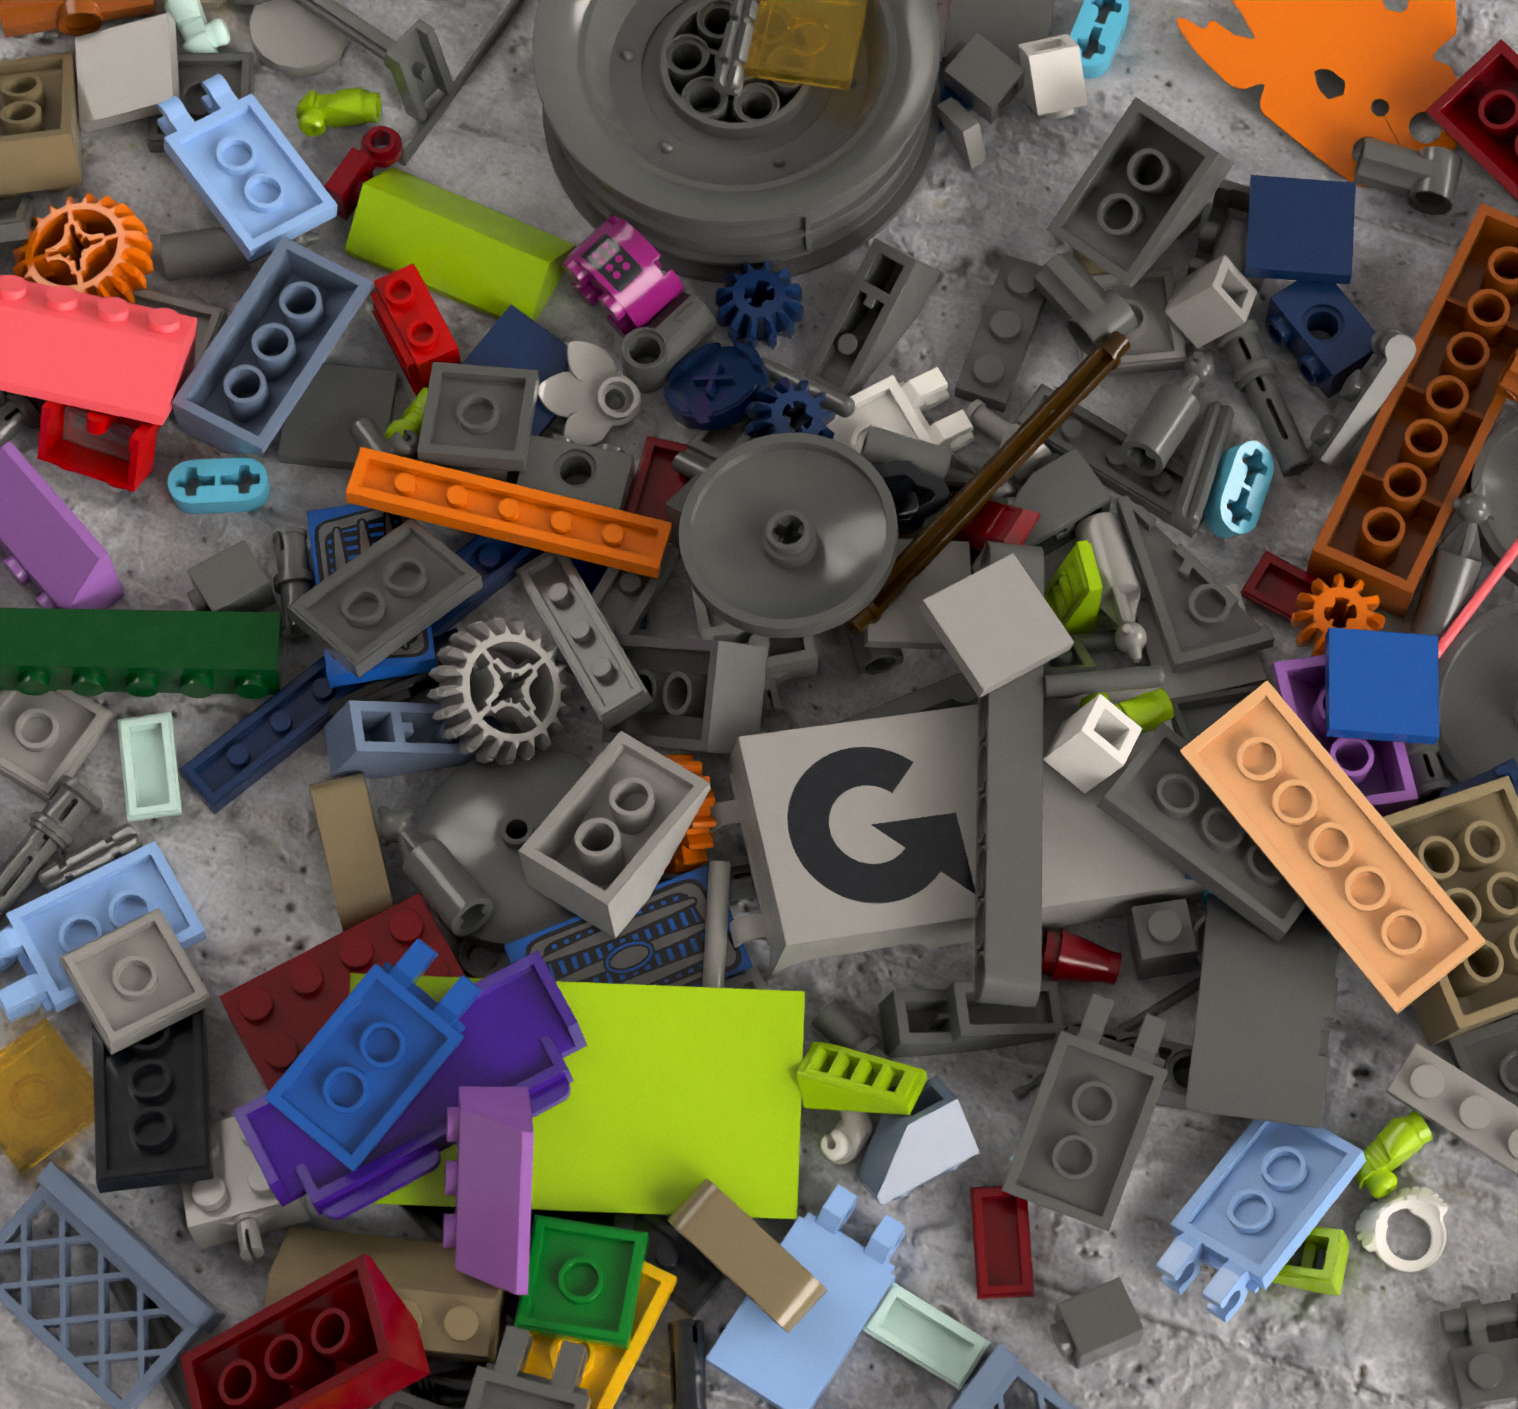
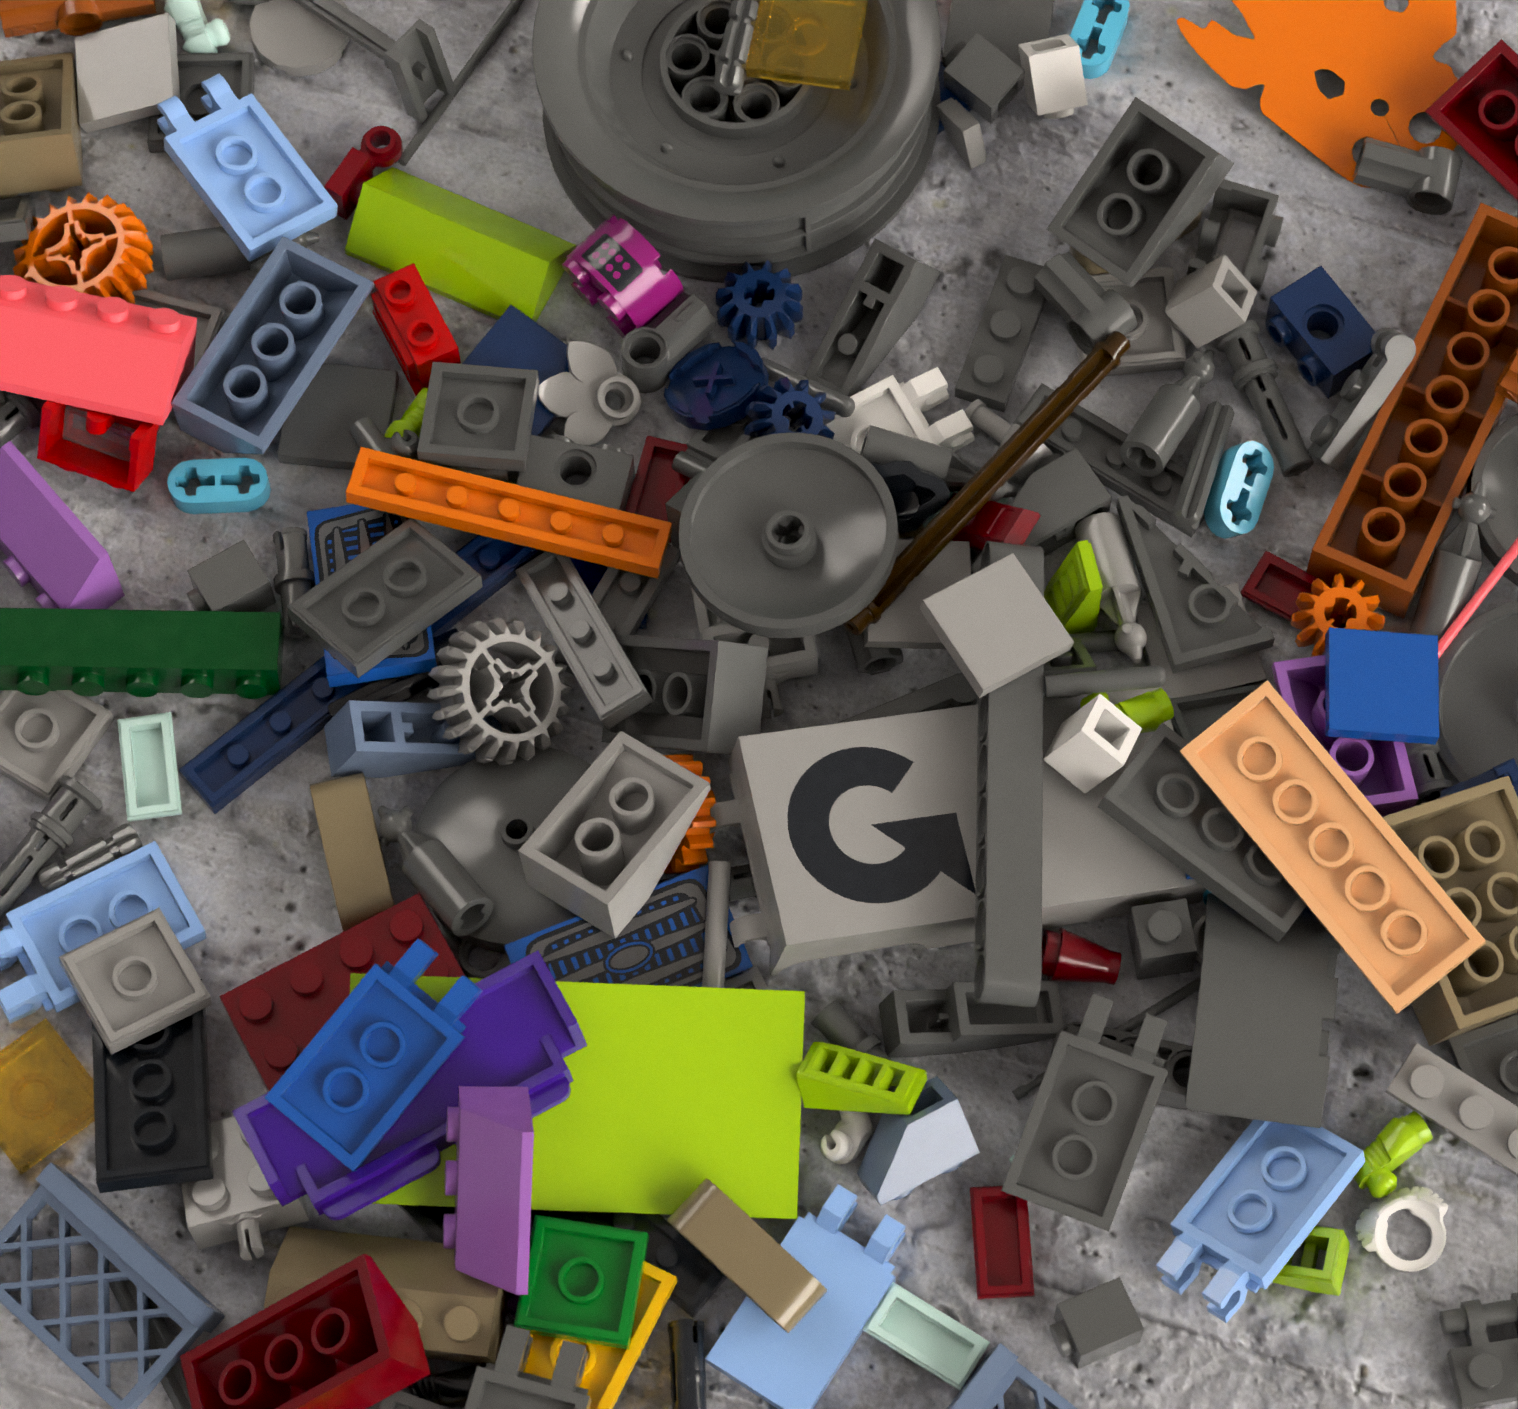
lime arm [296,86,382,137] -> none
dark blue tile [1244,175,1356,284] -> none

